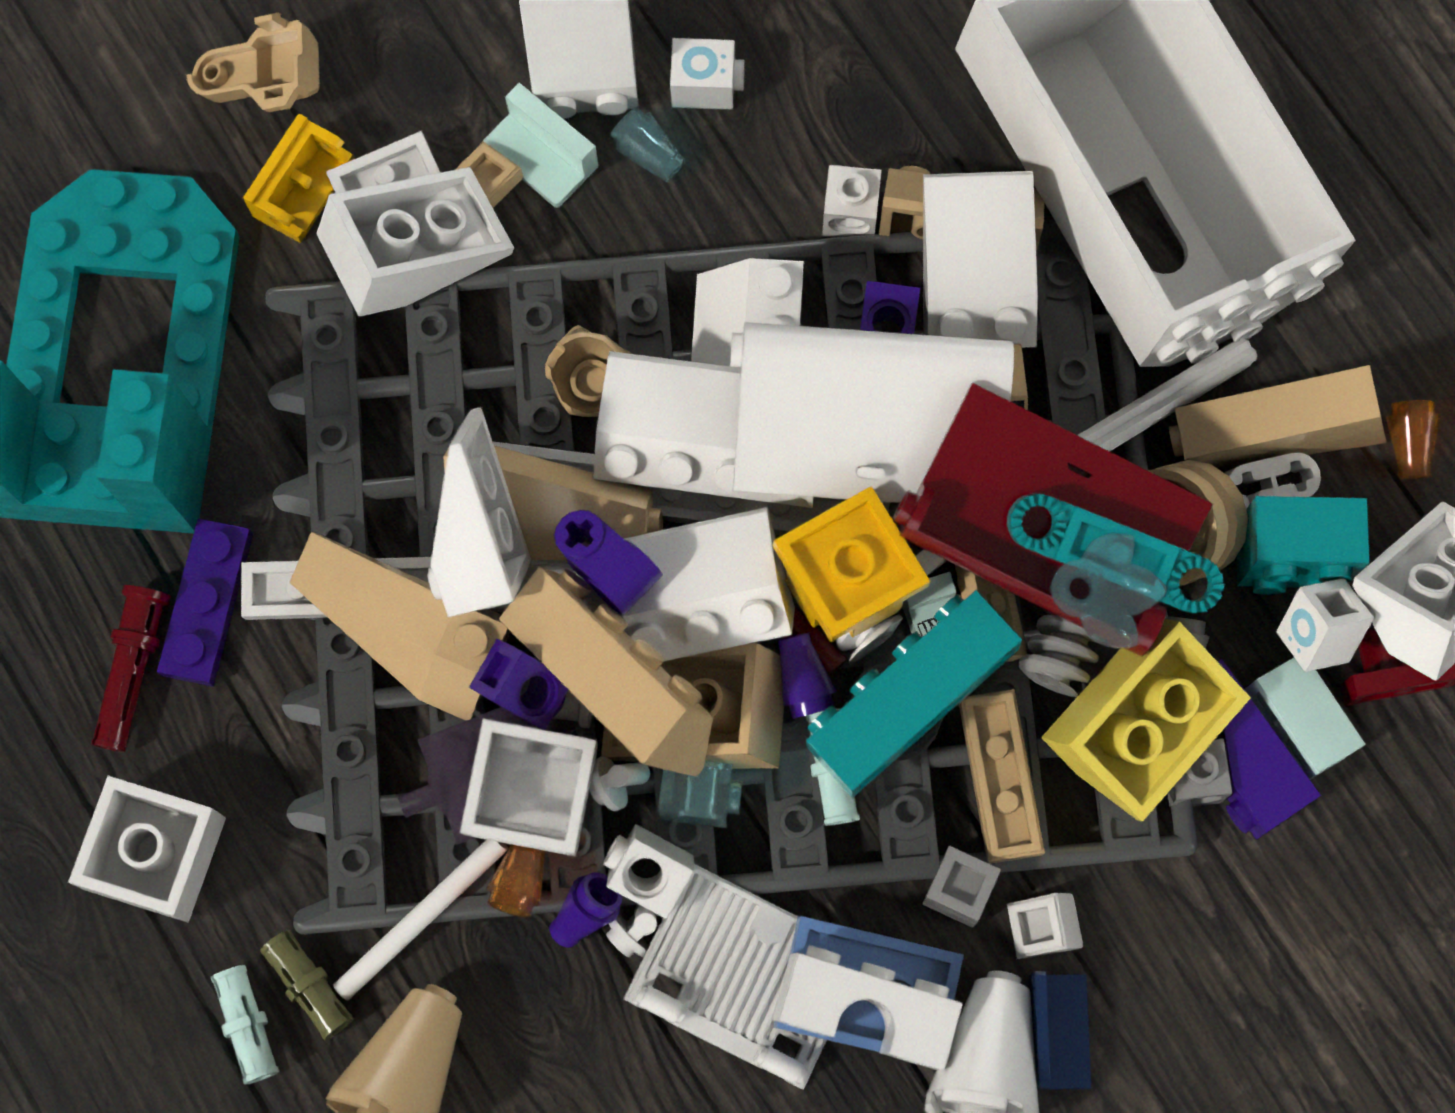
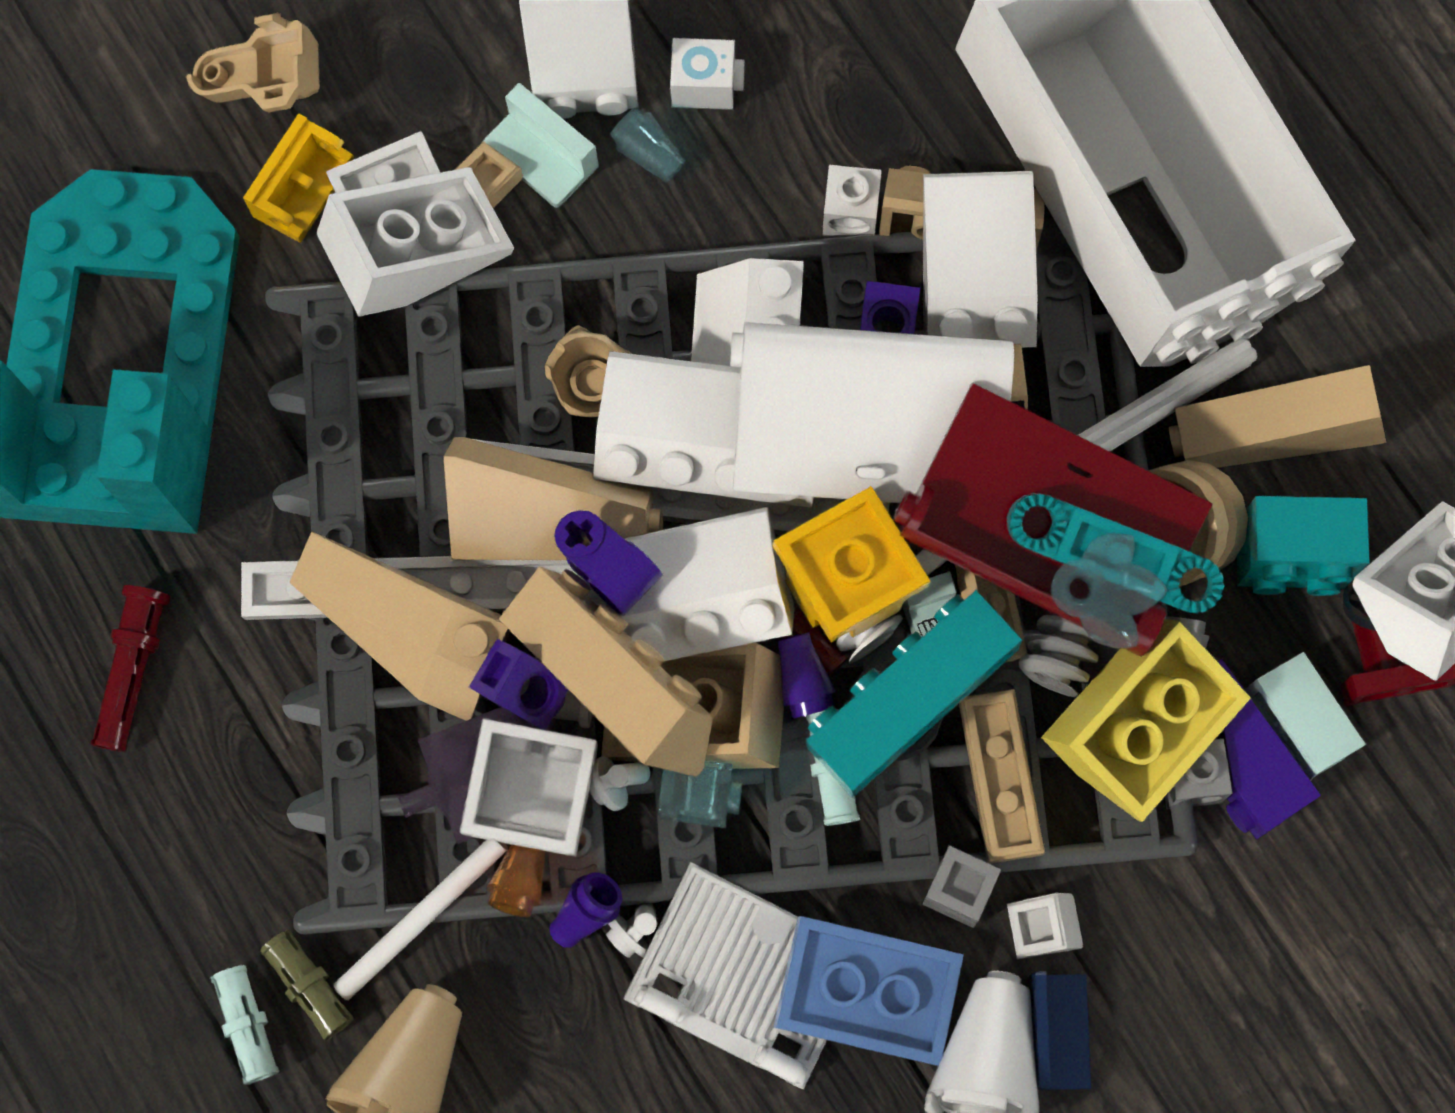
white brick [68,776,226,923] -> none
dark purple plate [157,518,253,687] -> none
white slope [428,407,531,617] -> none
white brick [603,824,694,919] -> none
white arch [772,946,963,1071] -> none
white beam [1225,453,1321,509] -> none
white brick [1276,578,1374,672] -> none
clear orange cone [1386,400,1441,479] -> none

